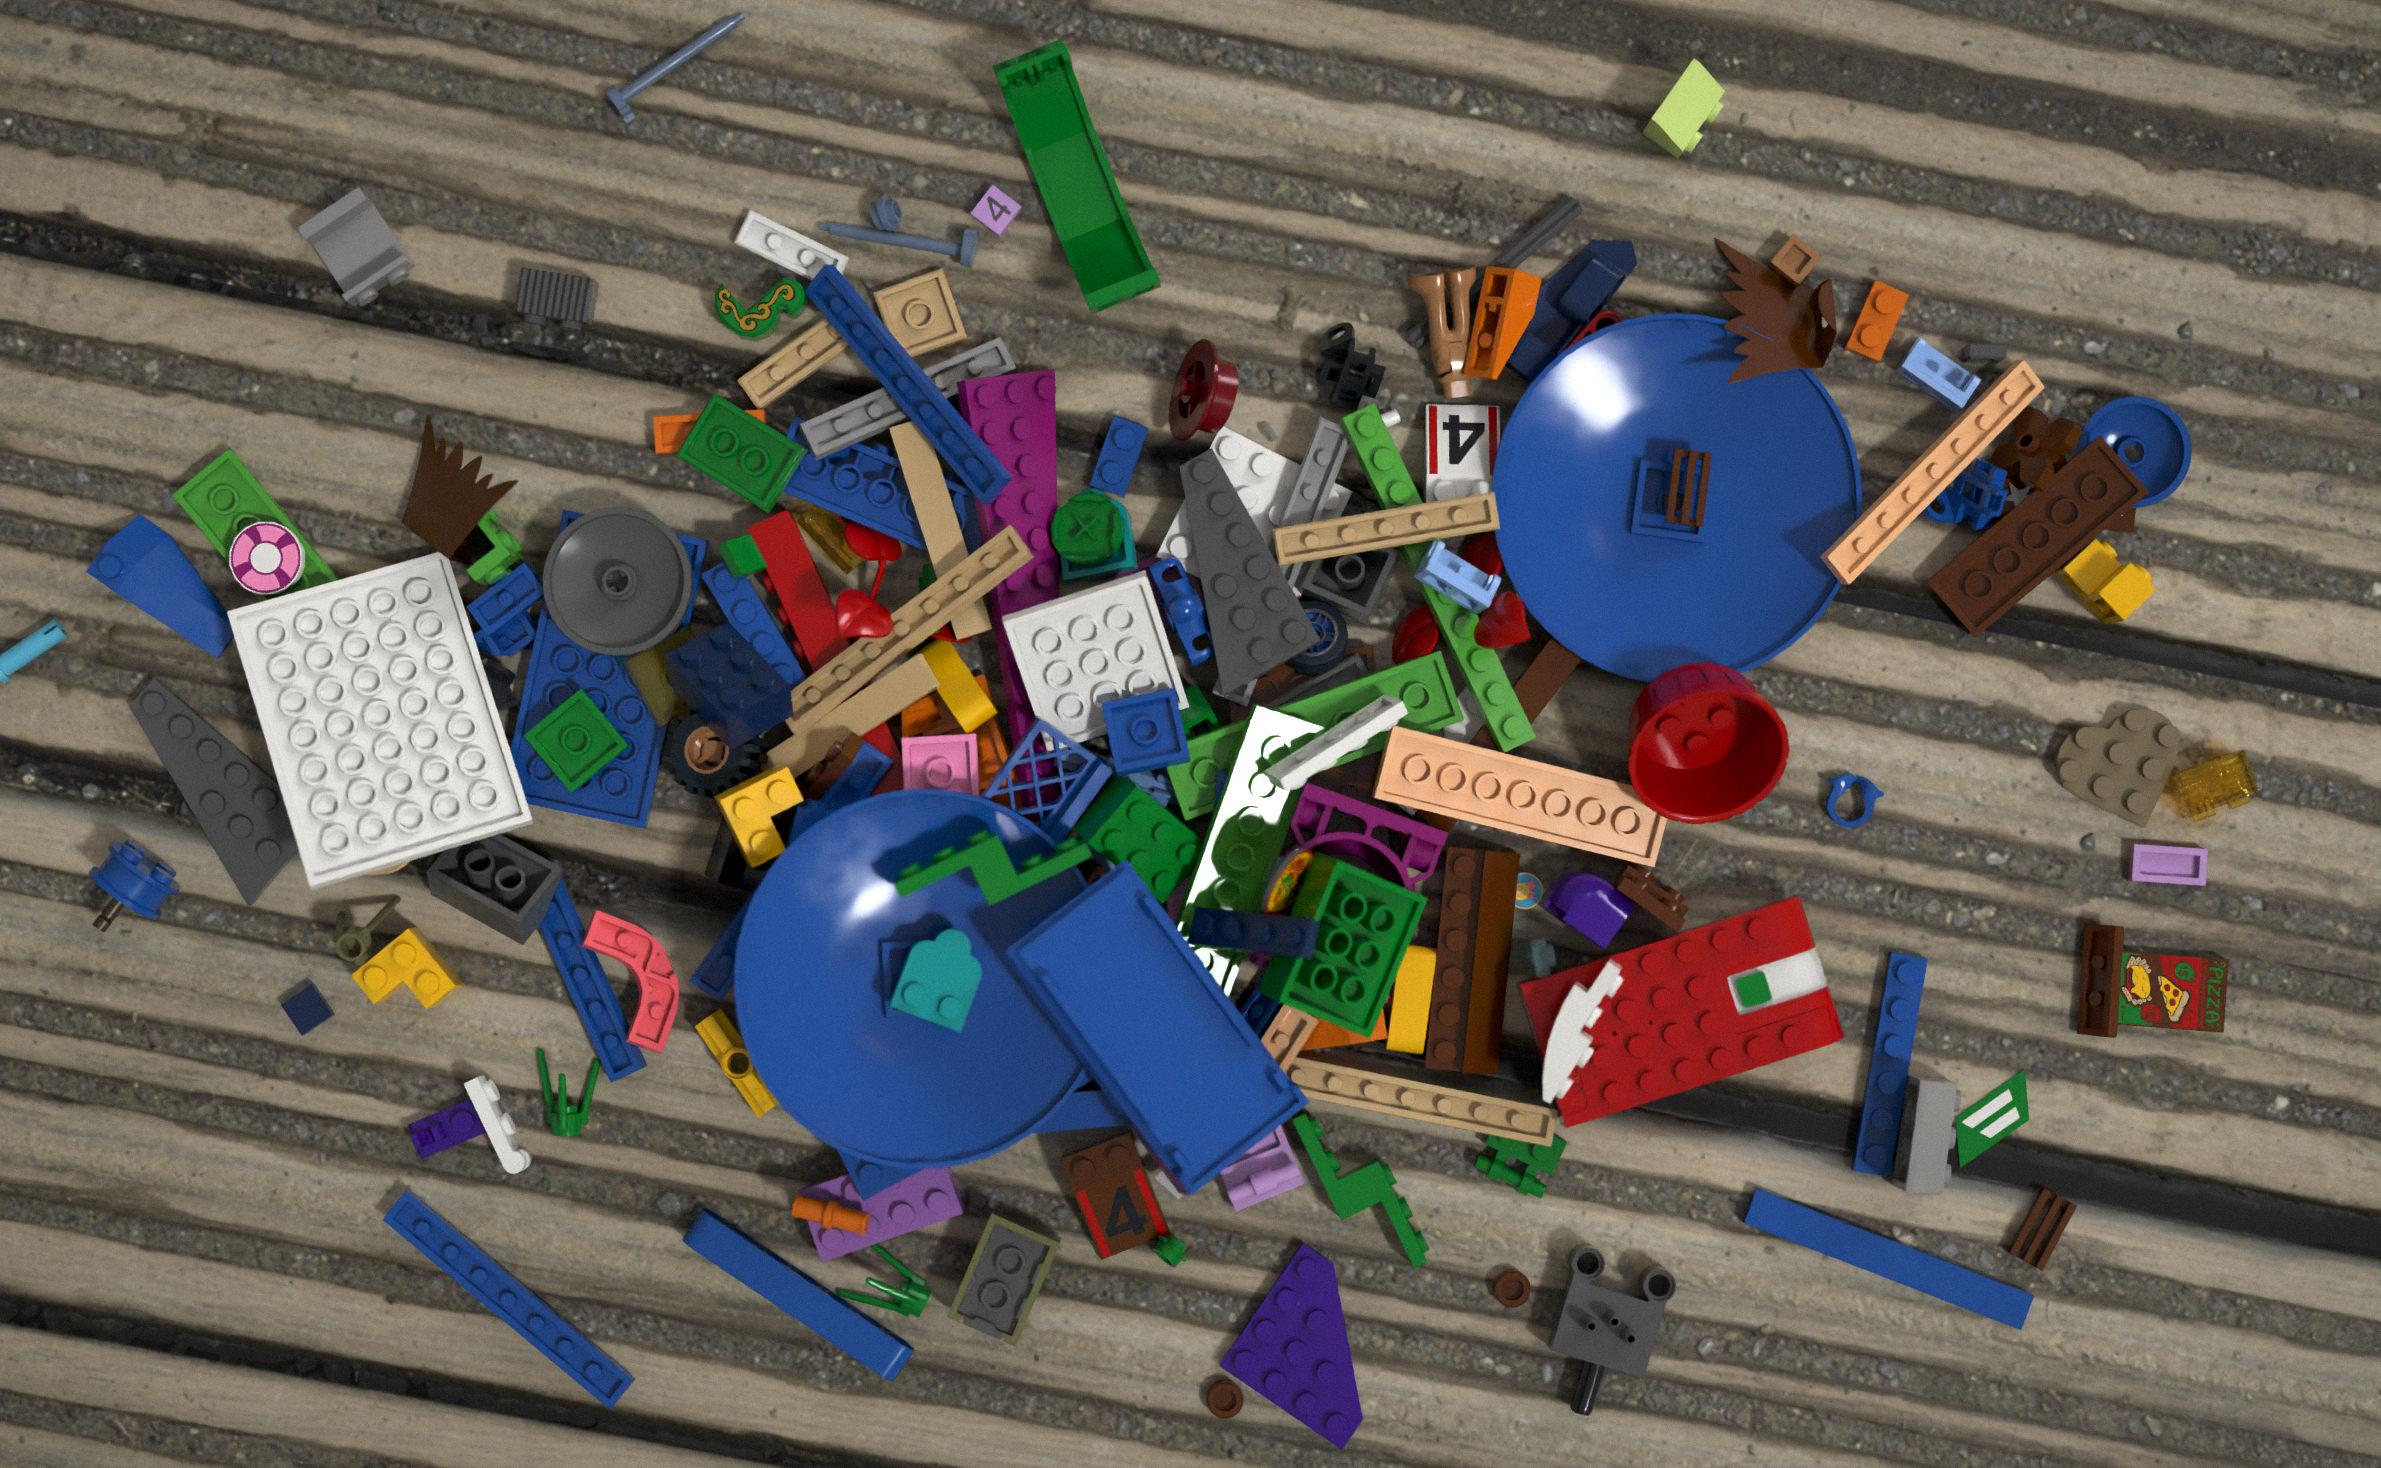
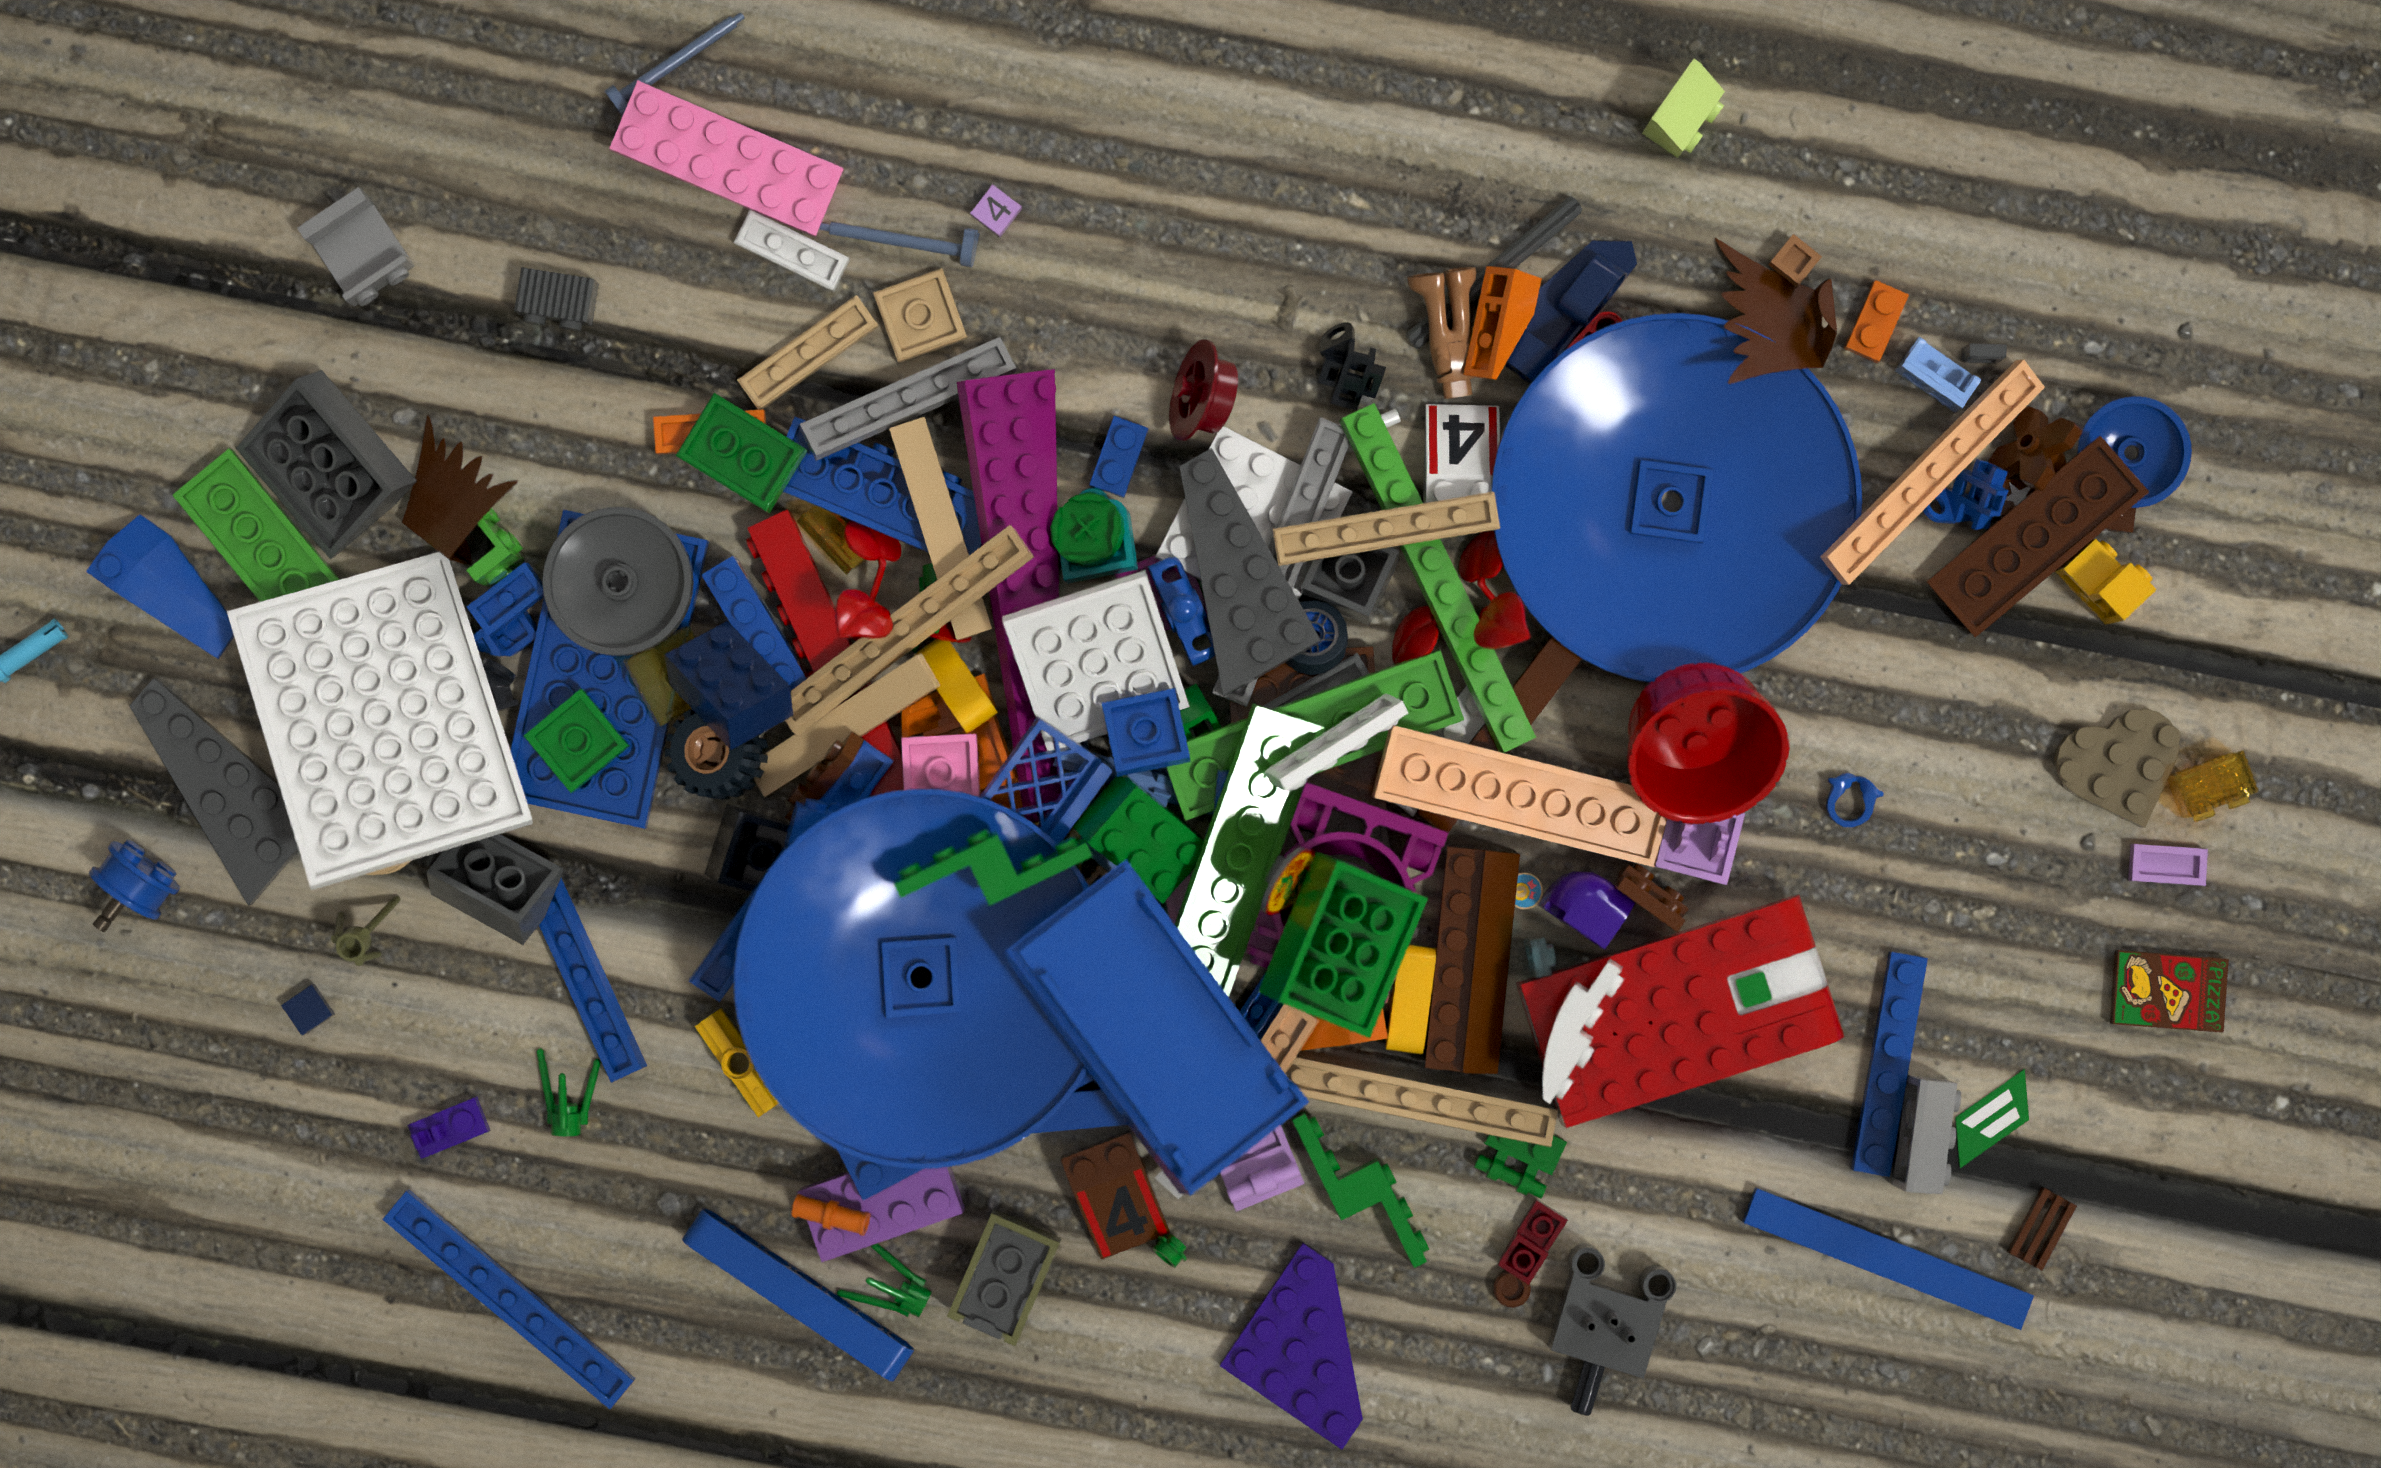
tile [229,522,305,595] -> none
yellow brick [351,927,464,1009] -> none
white plate [464,1075,532,1174] -> none
coral plate [581,910,679,1054] -> none
yellow brick [714,763,804,868] -> none
green animal [715,278,808,342] -> none
green tile [718,534,767,580] -> none
blue plate [805,264,1013,505] -> none
sand blue plate [870,194,902,232] -> none
teal plate [888,929,982,1033] -> none
green panel [992,39,1161,315] -> none
dark blue plate [1187,907,1320,960] -> none
reddish brown tile [1207,1379,1244,1419] -> none
light blue hinge [1413,540,1502,615] -> none
reddish brown tile [1664,448,1712,527] -> none
reddish brown plate [2077,924,2124,1038] -> none
none -> dark grey slope [236,370,417,559]
none -> bright pink plate [609,80,844,238]
none -> dark red slope [1497,1198,1568,1285]
none -> lavender plate [1655,813,1745,885]

